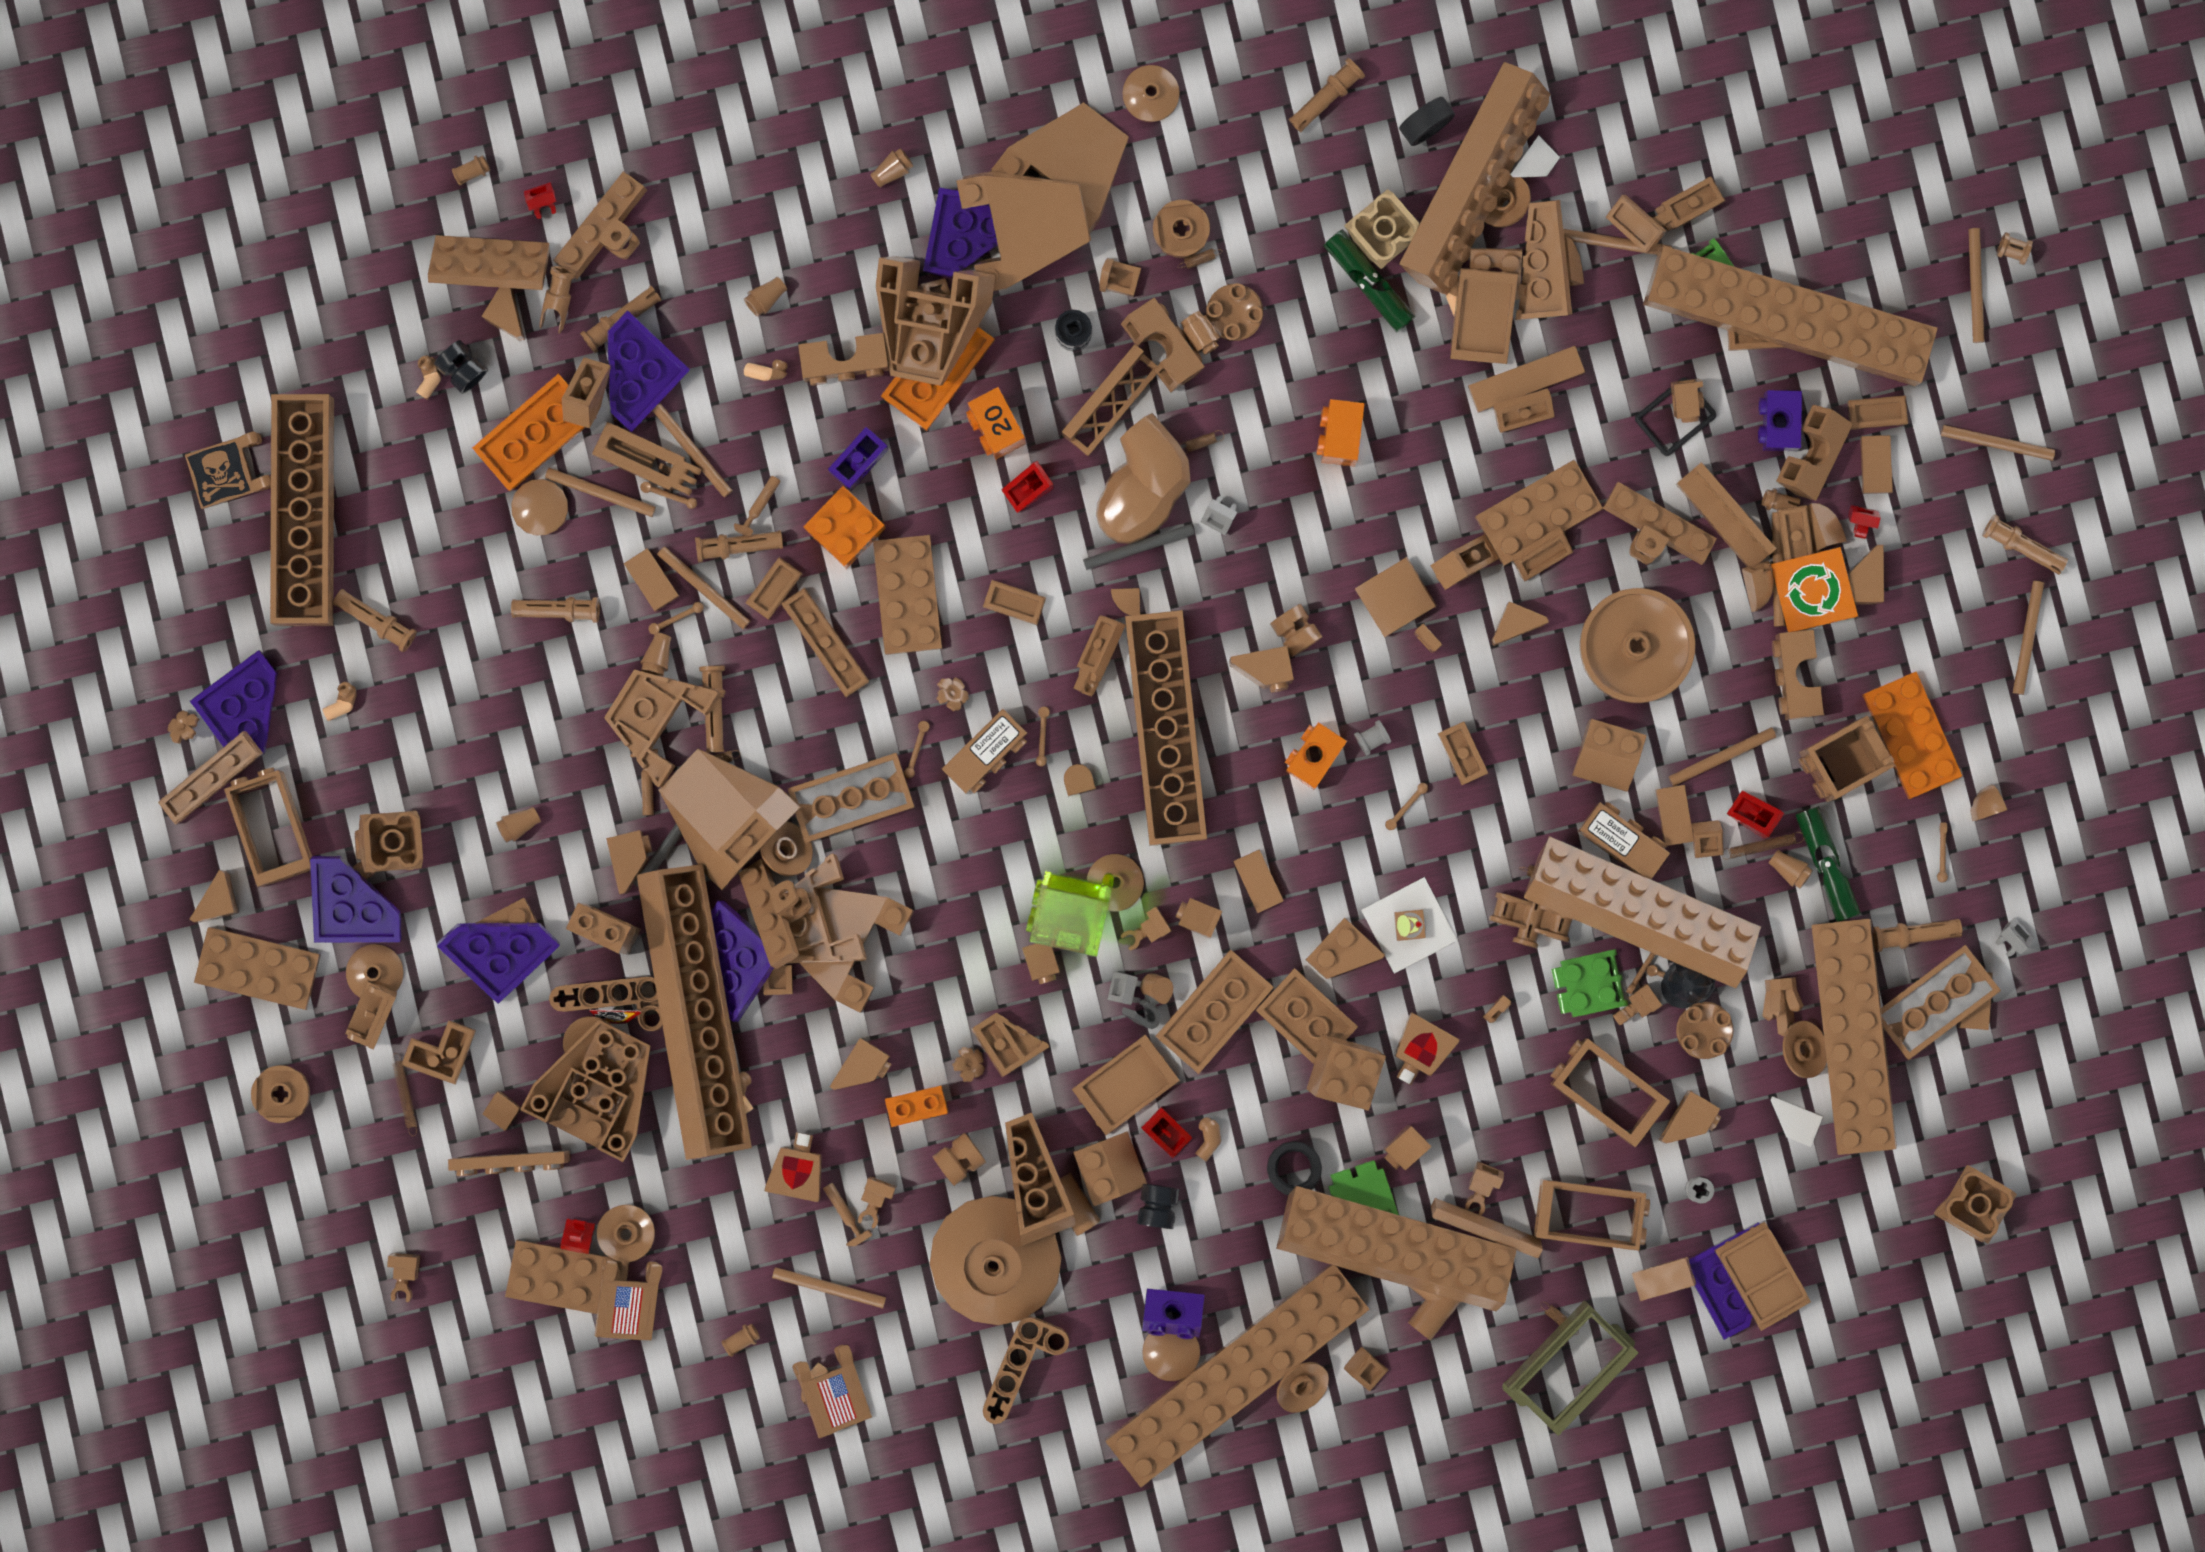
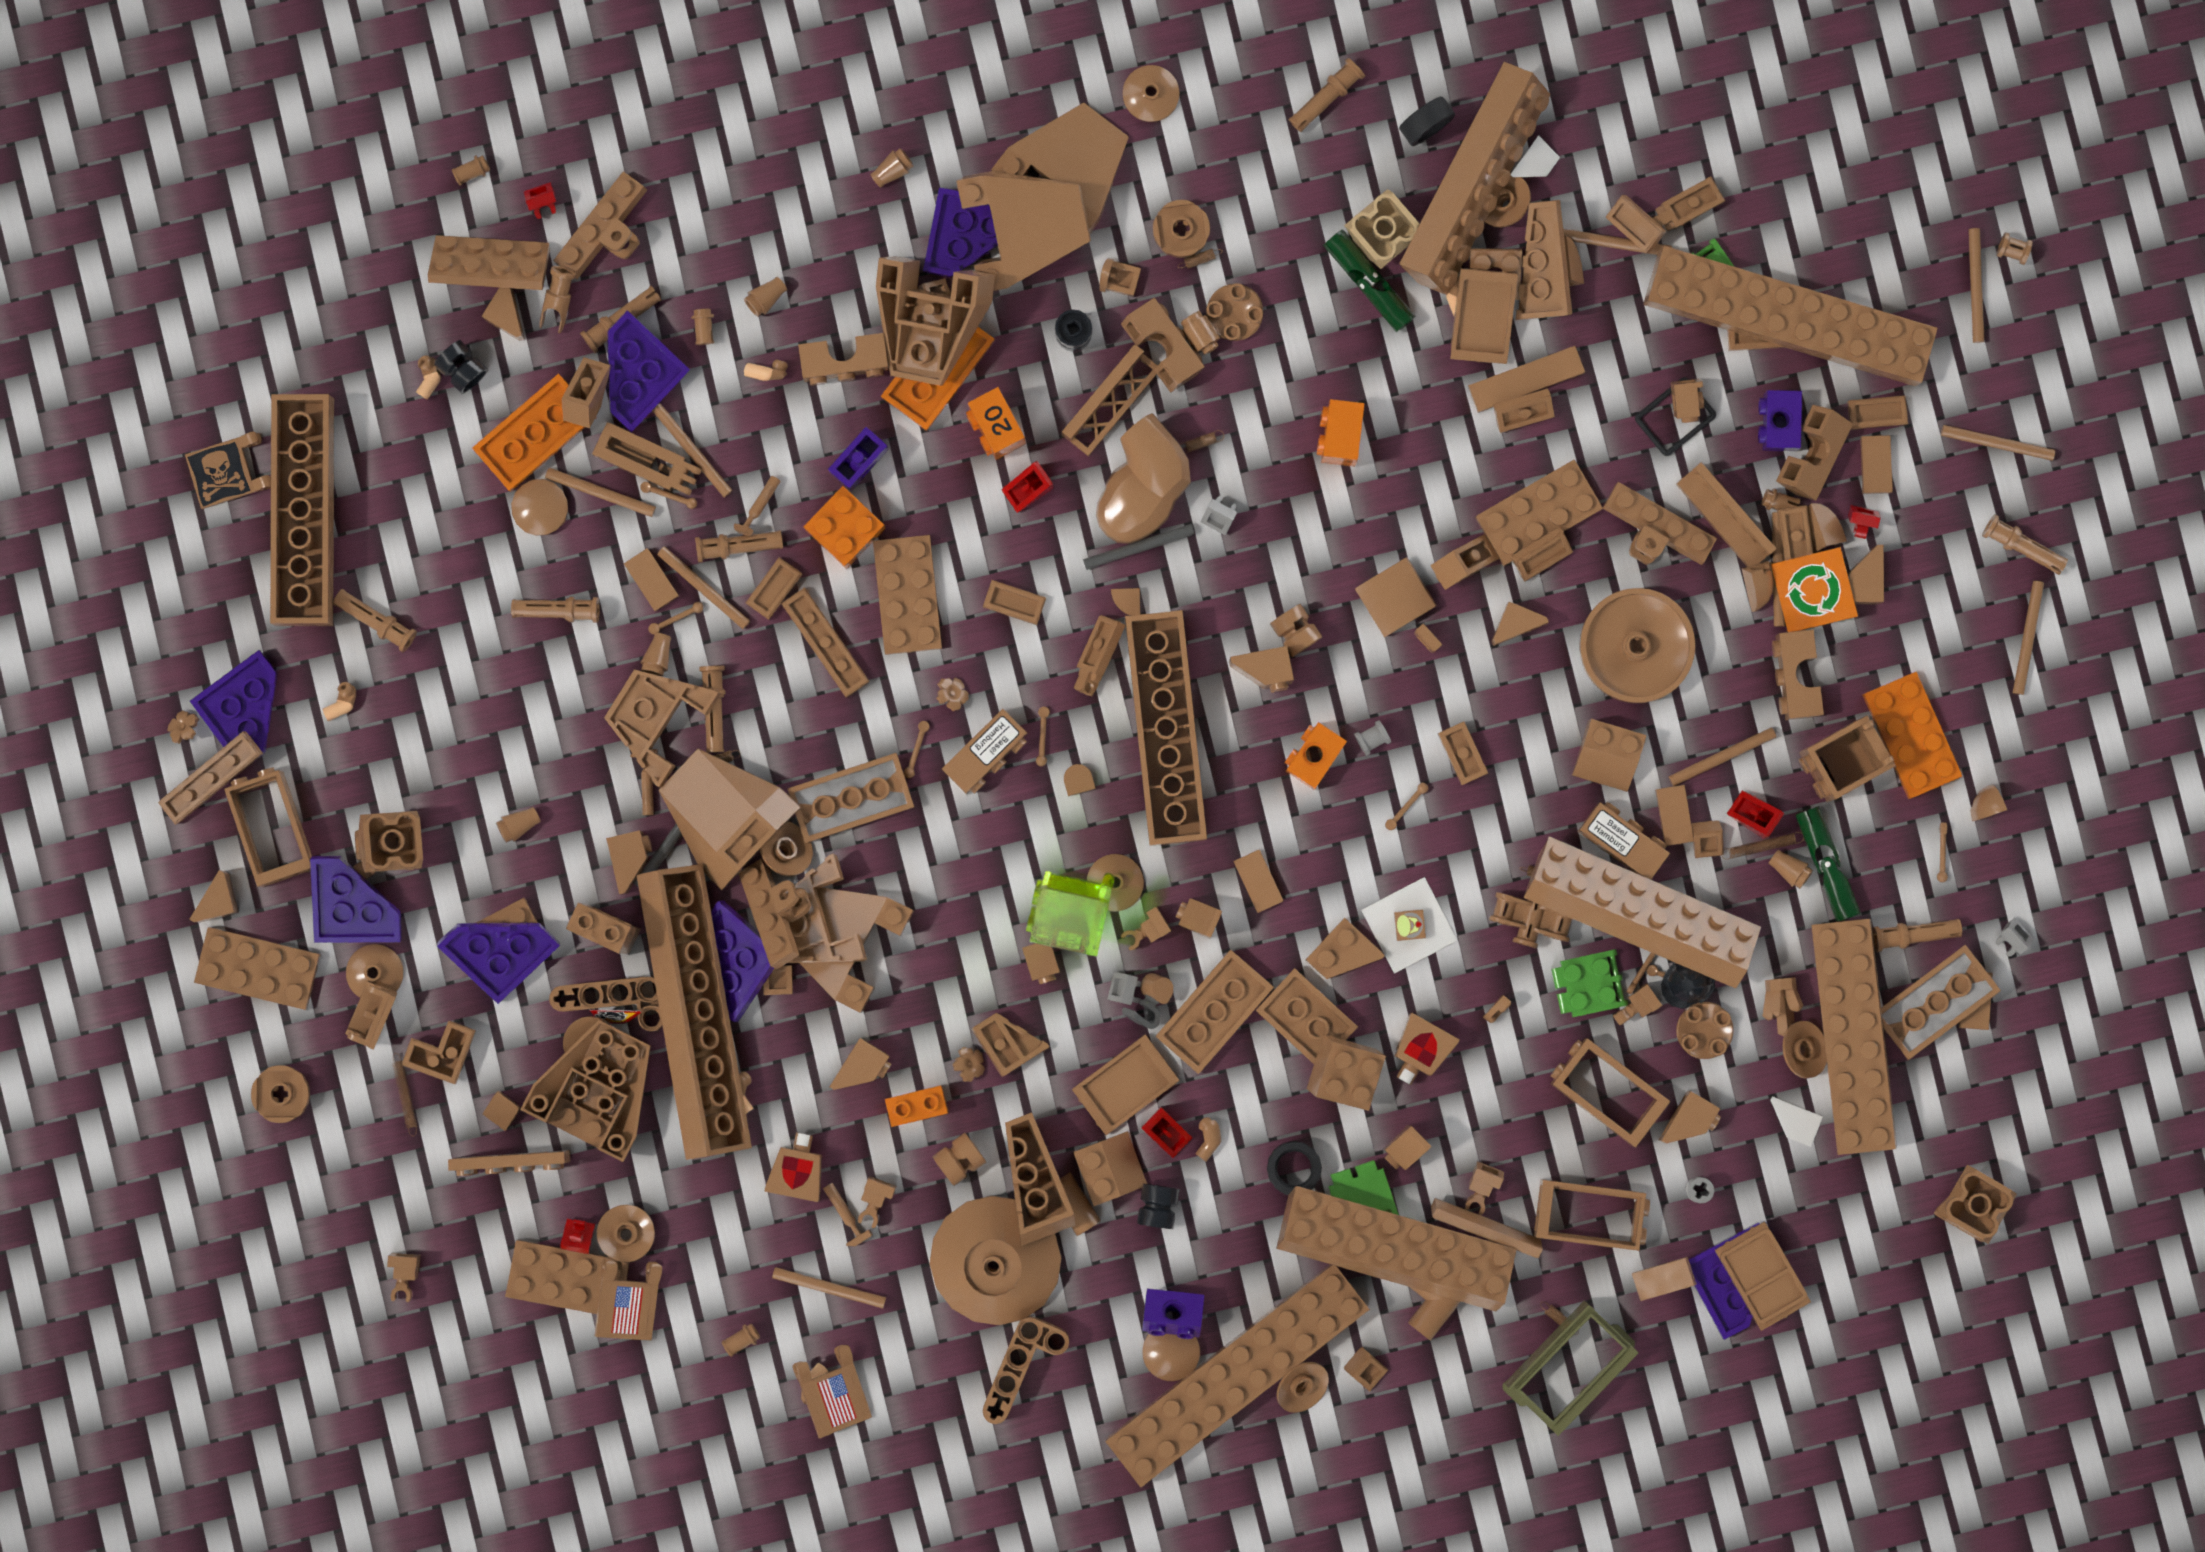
none -> medium nougat pin [691,309,714,345]

